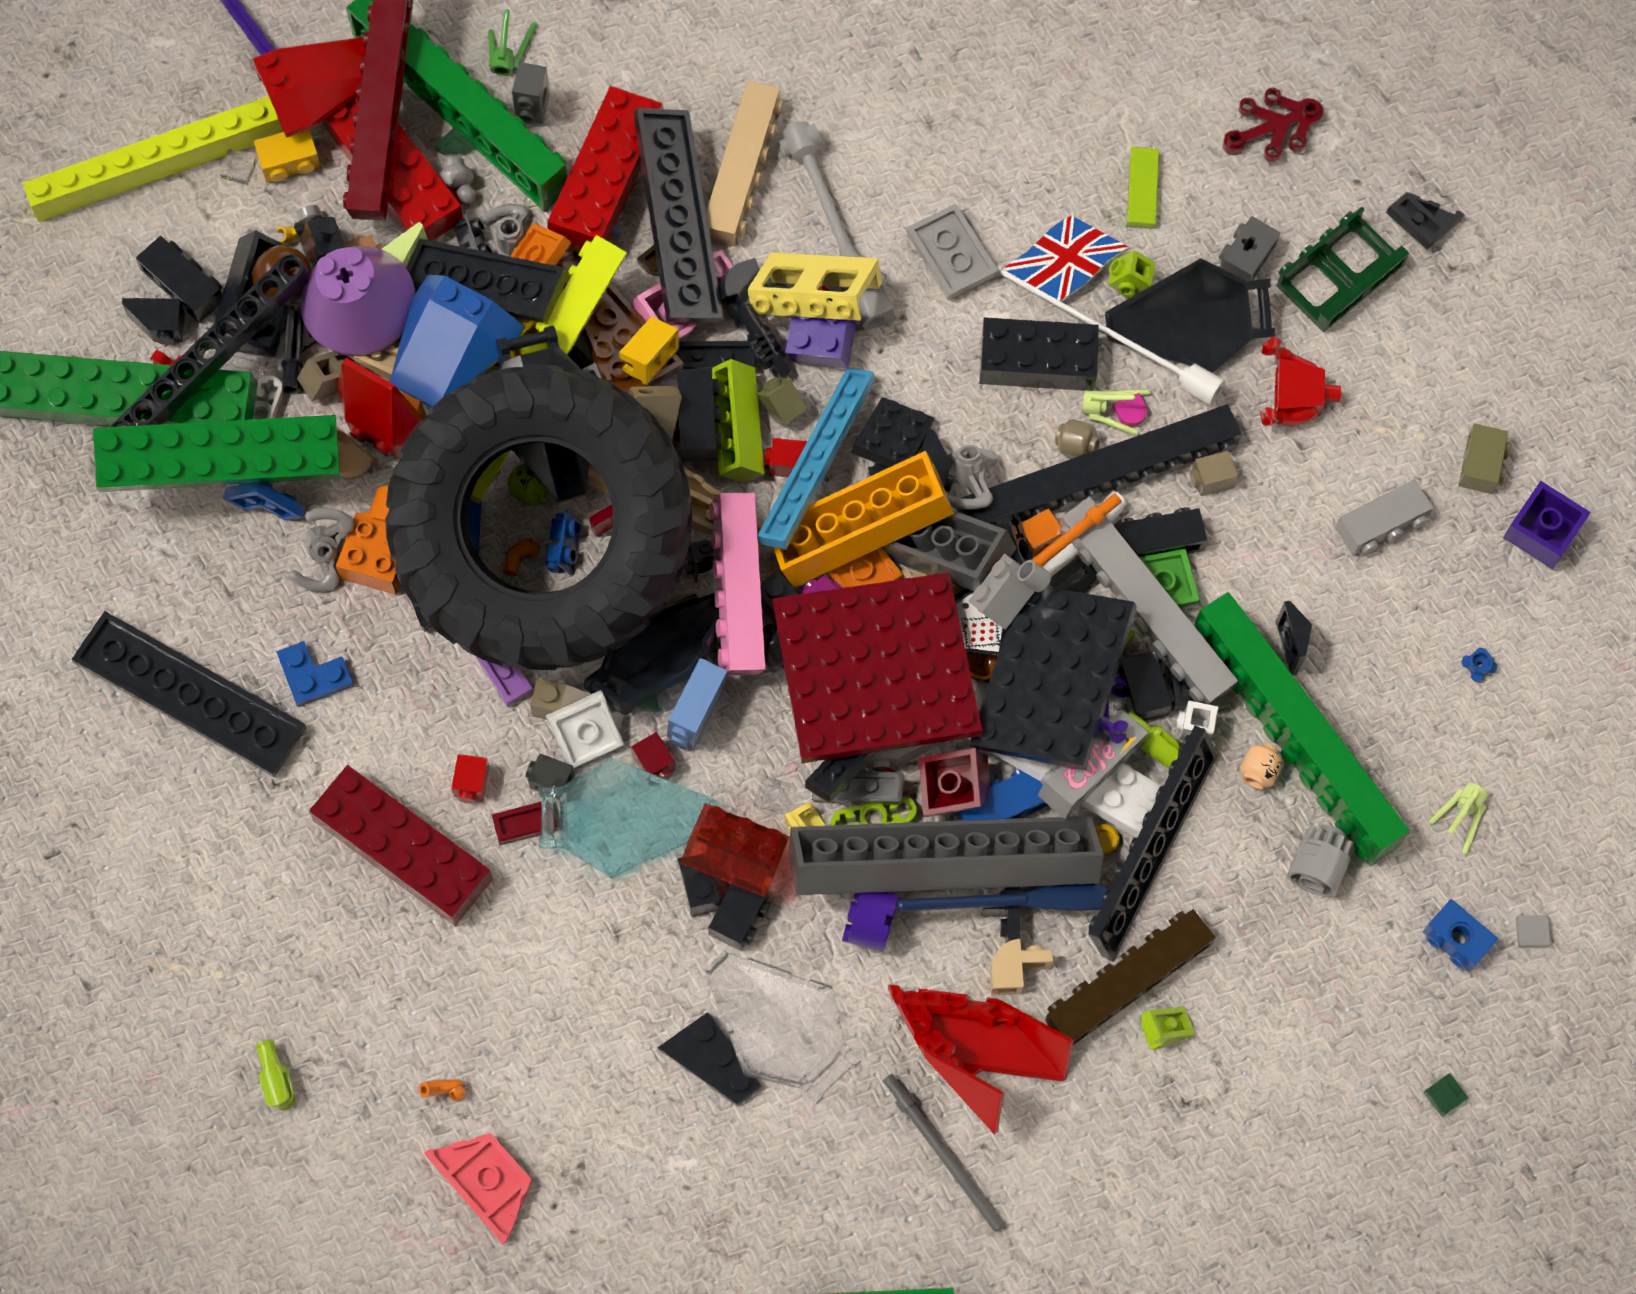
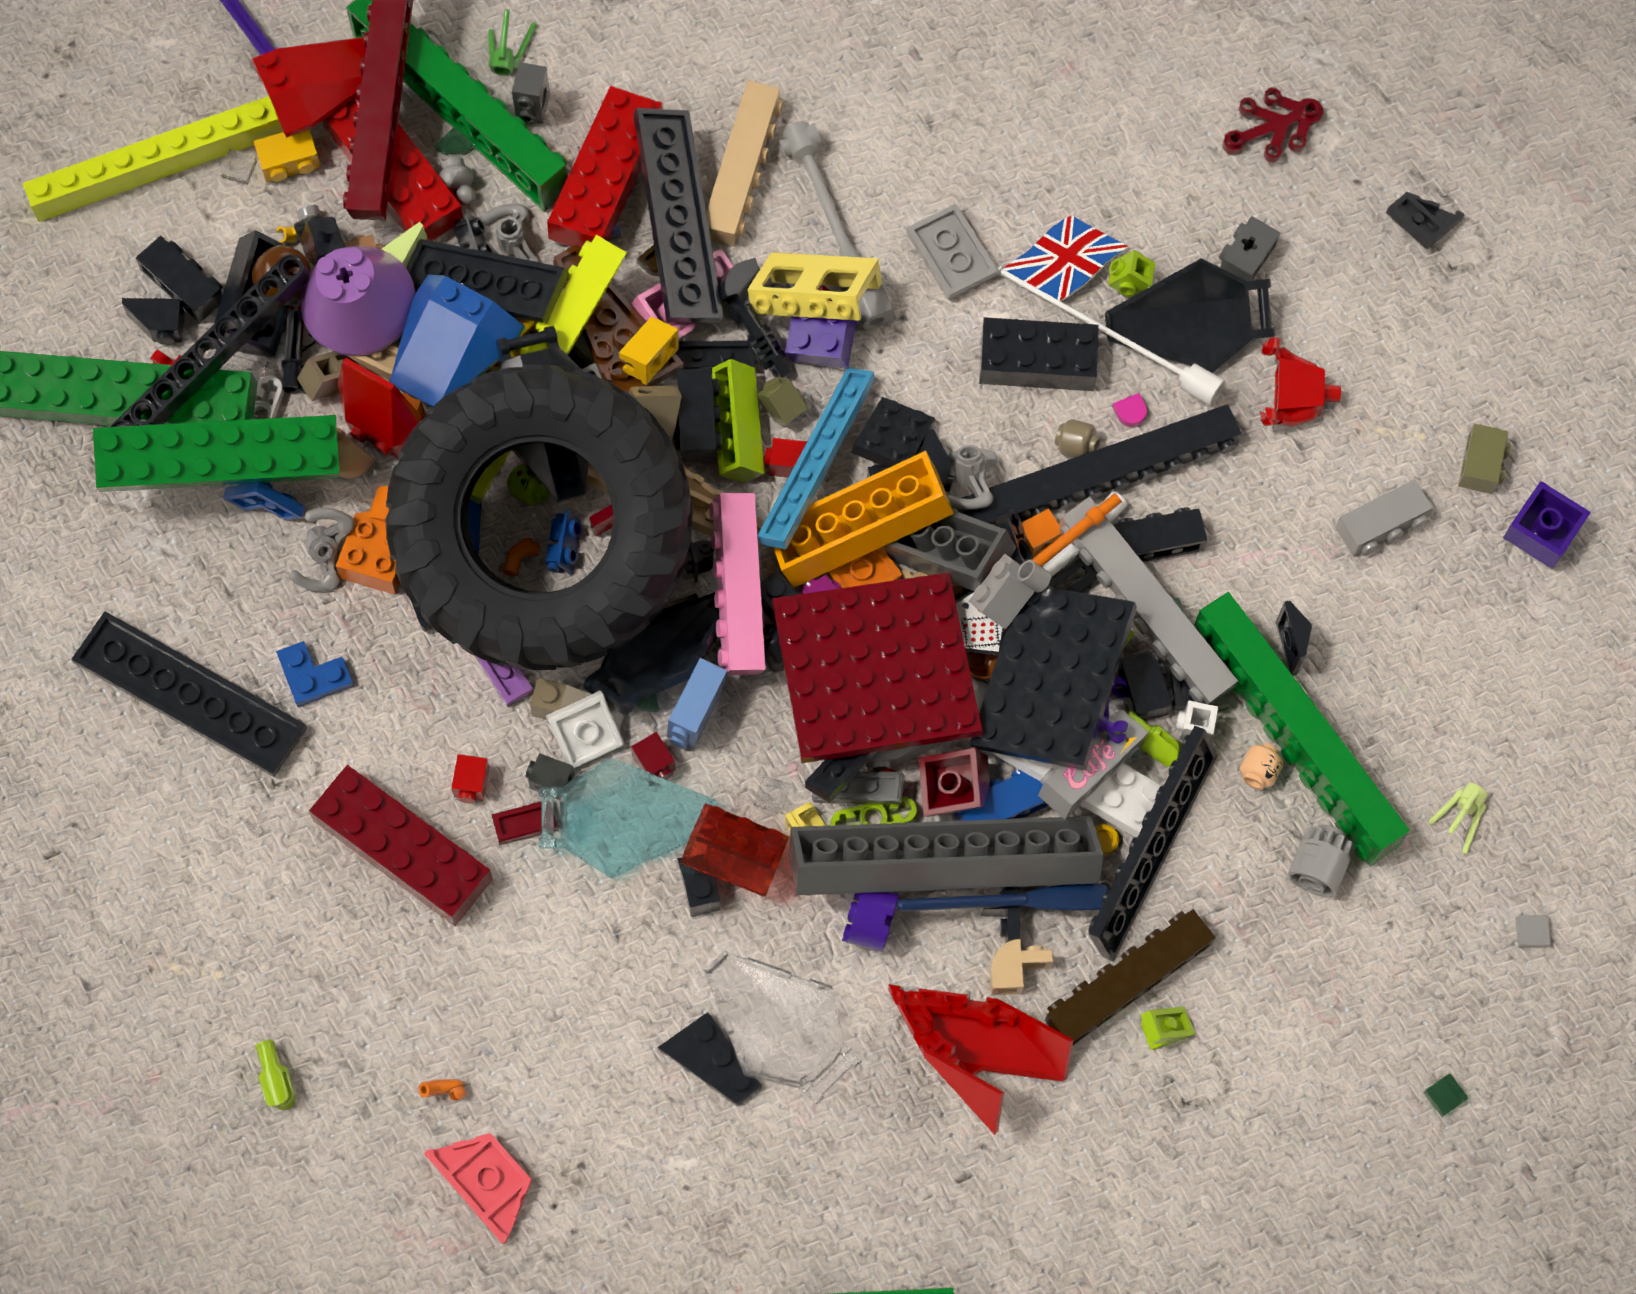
orange plate [510,223,571,266] -> none
black brick [708,875,771,951] -> none
dark grey bar [883,1074,1004,1232] -> none
yellowish green plant [1082,390,1151,435] -> none
lime tile [1126,147,1159,228] -> none
bright green slope [1139,548,1200,607] -> none
dark tan brick [1189,451,1238,496] -> none
dark green window [1276,207,1409,333] -> none
blue brick [1422,899,1499,972] -> none
blue plate [1461,648,1497,682] -> none

